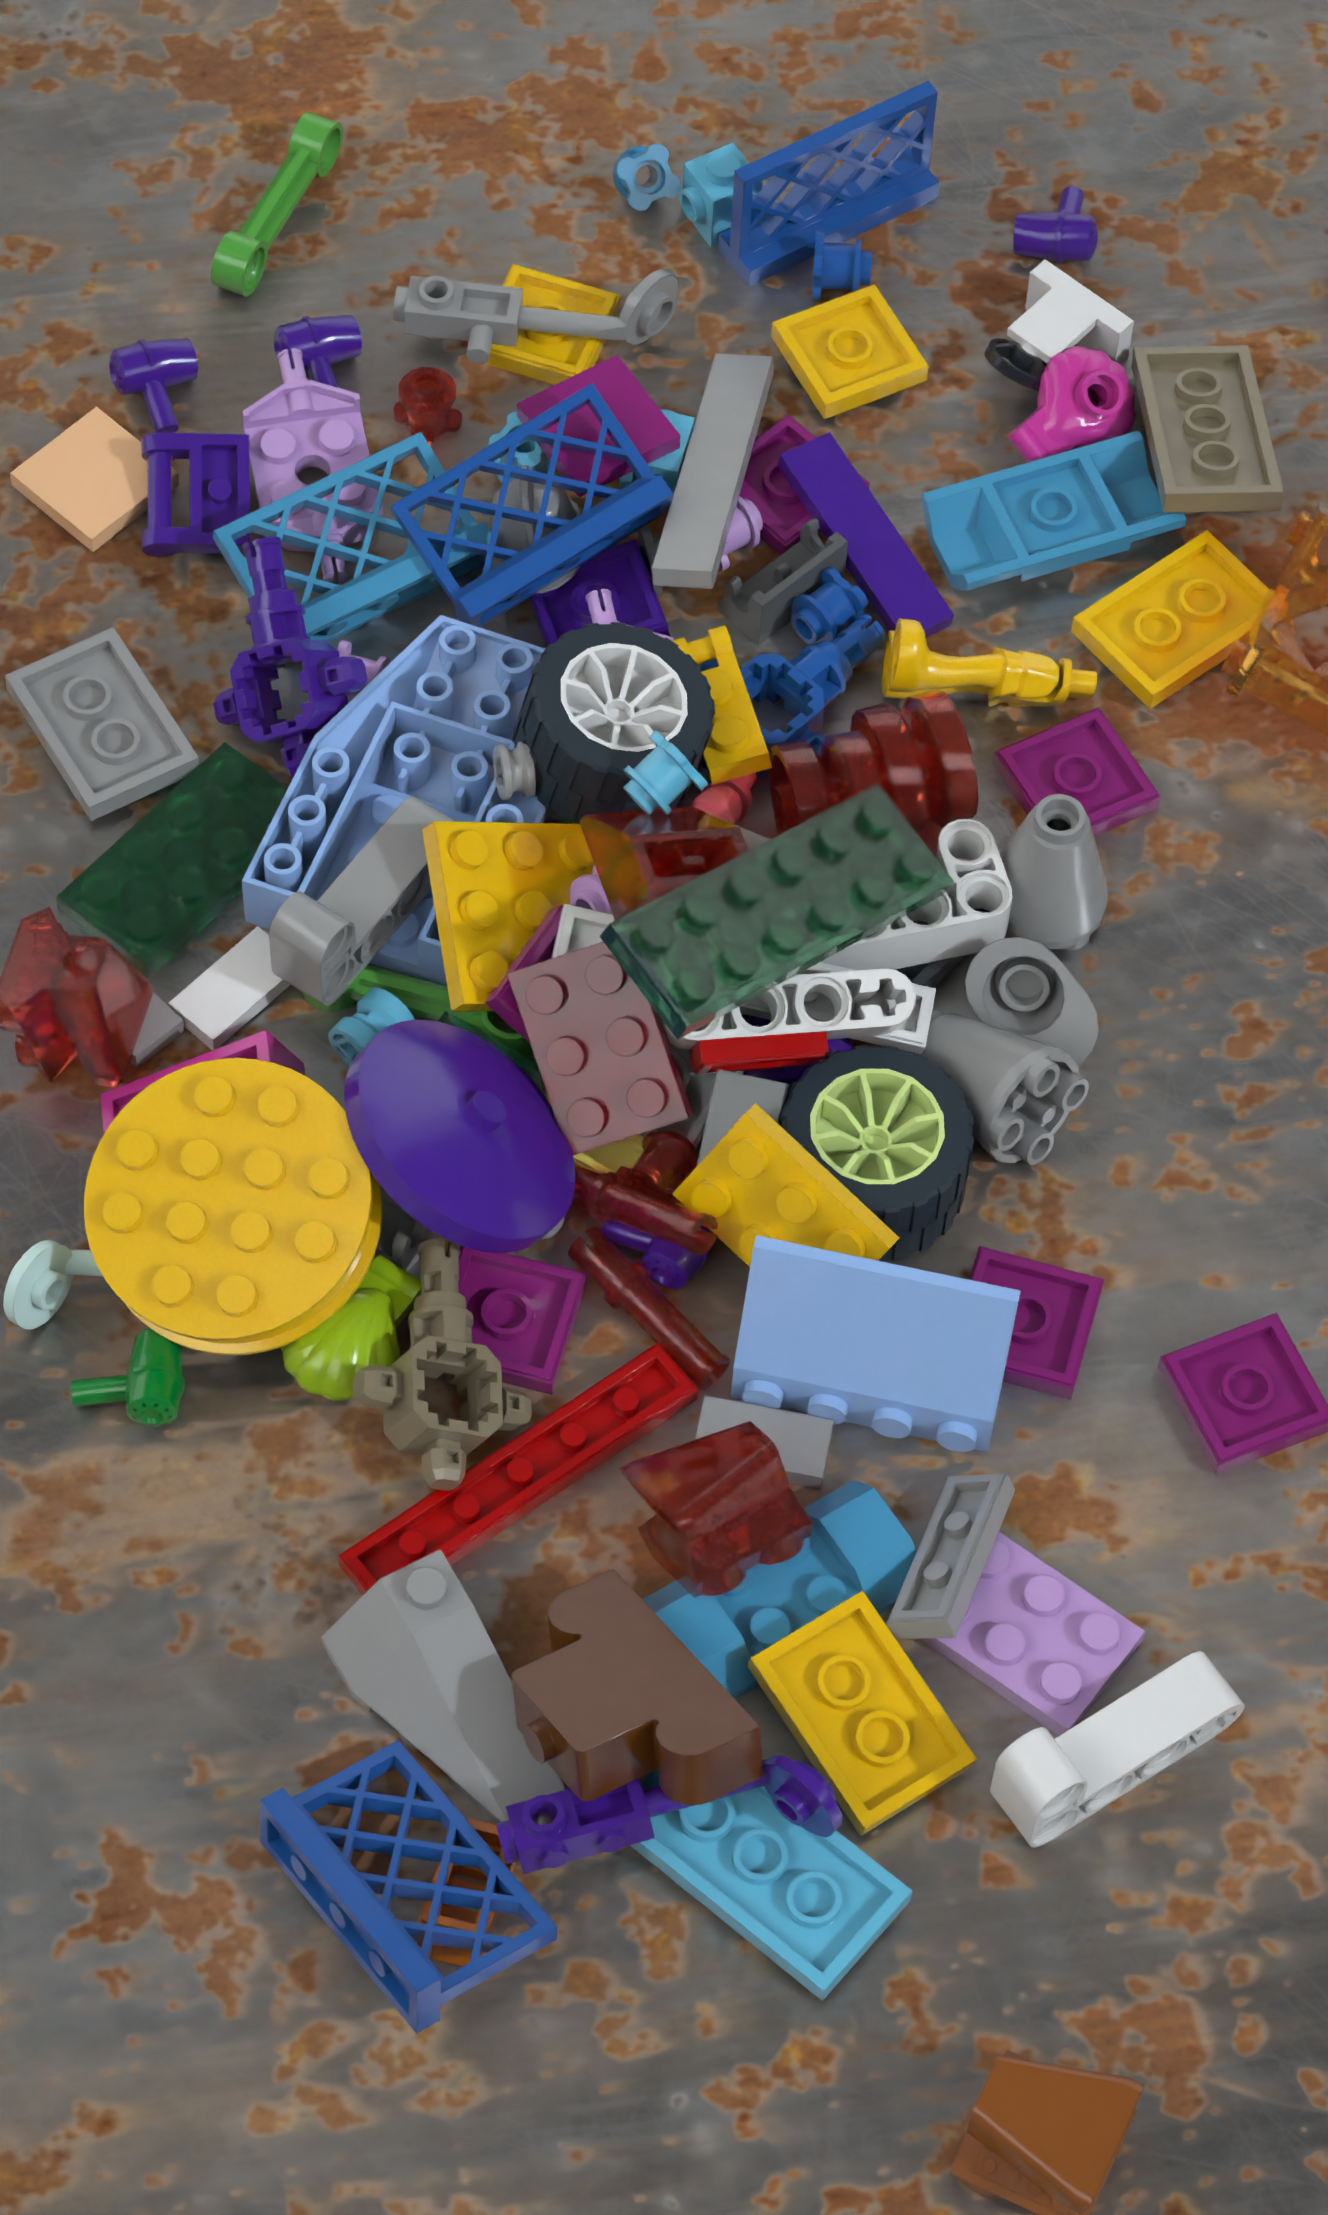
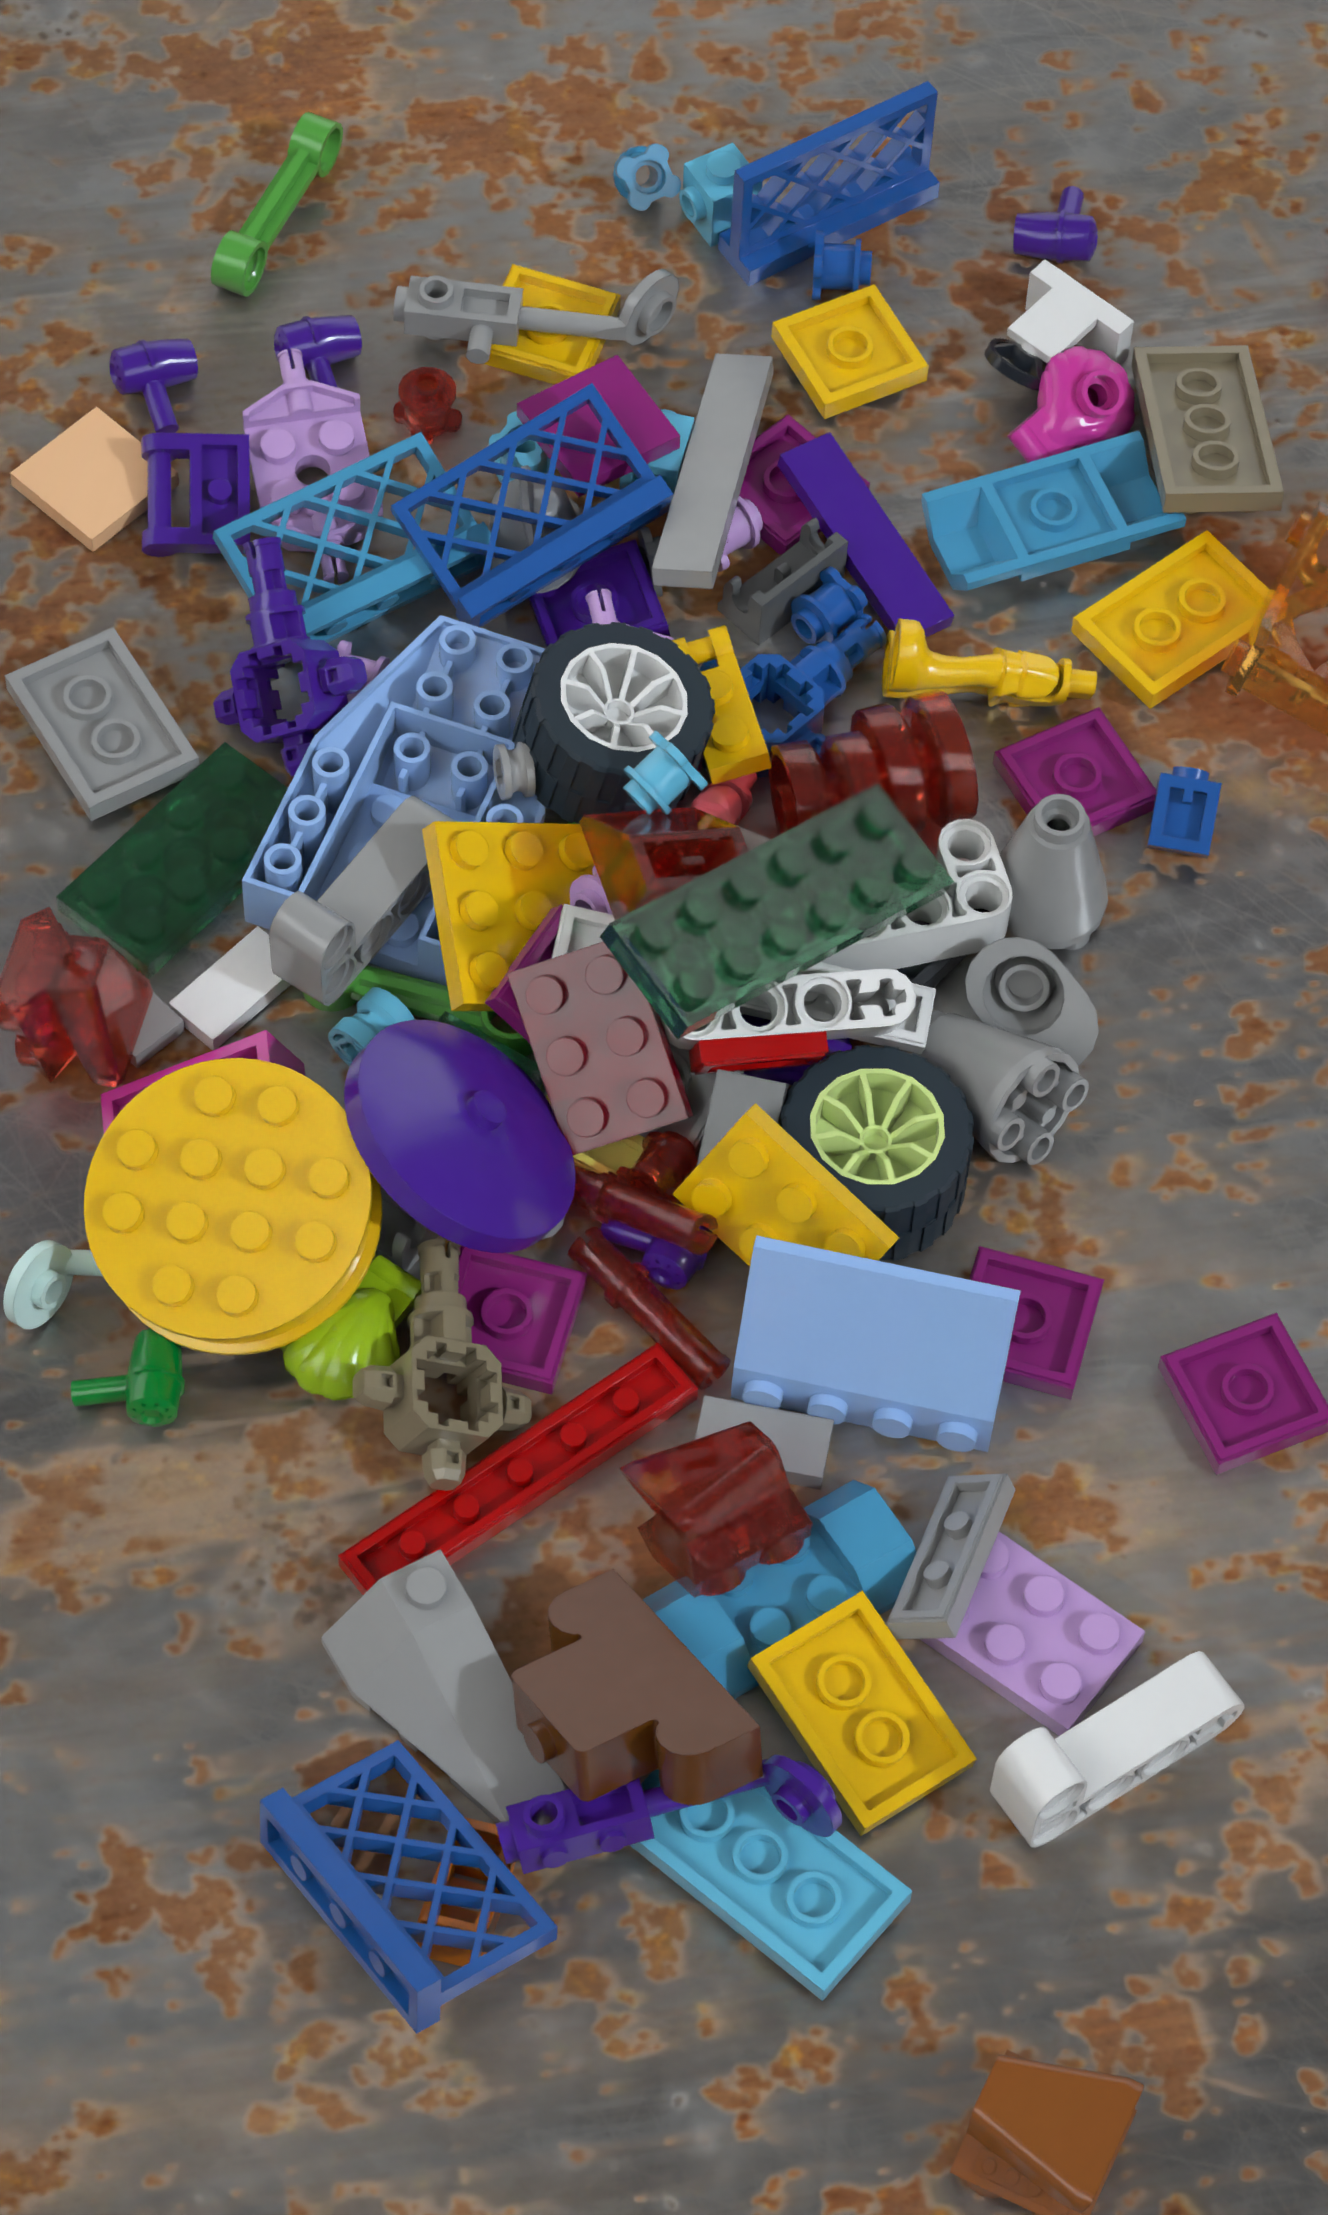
none -> blue bracket [1147,766,1222,859]

